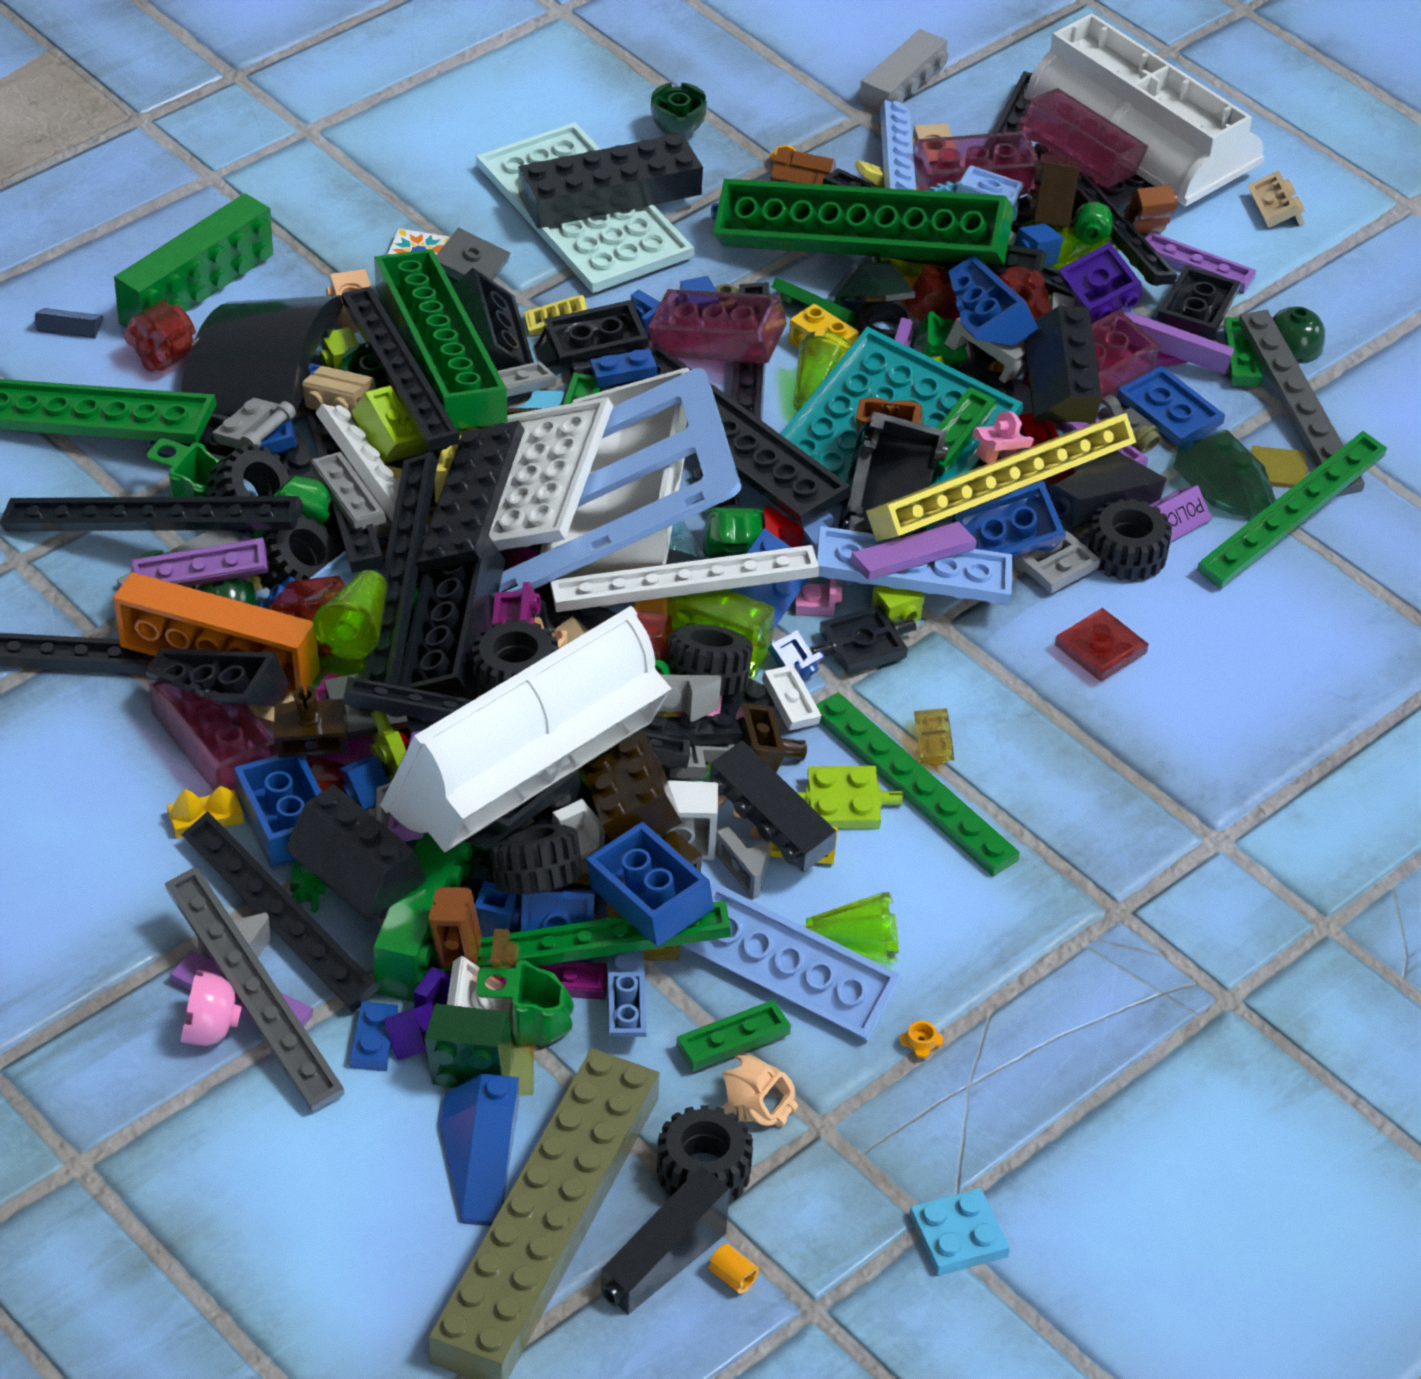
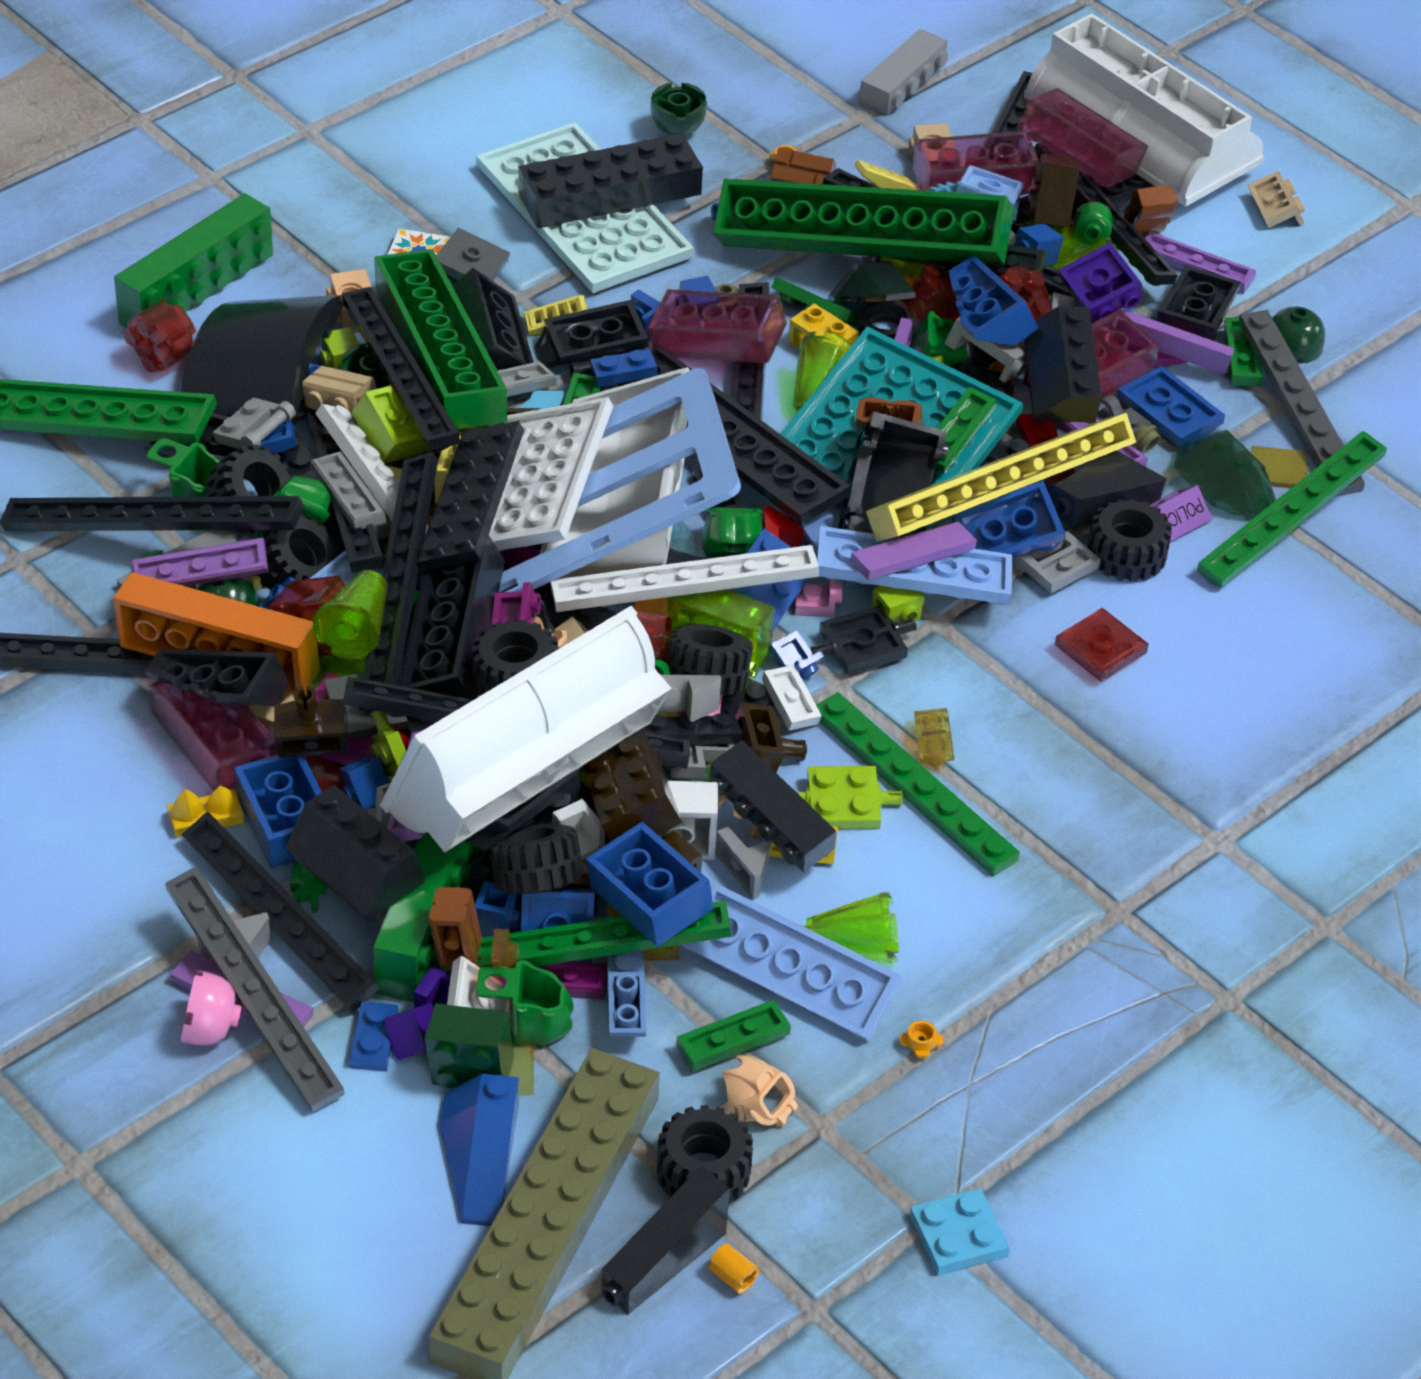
black slope [35,308,104,338] -> none
light blue plate [880,100,916,190] -> none
bright pink hips [972,411,1034,463] -> none

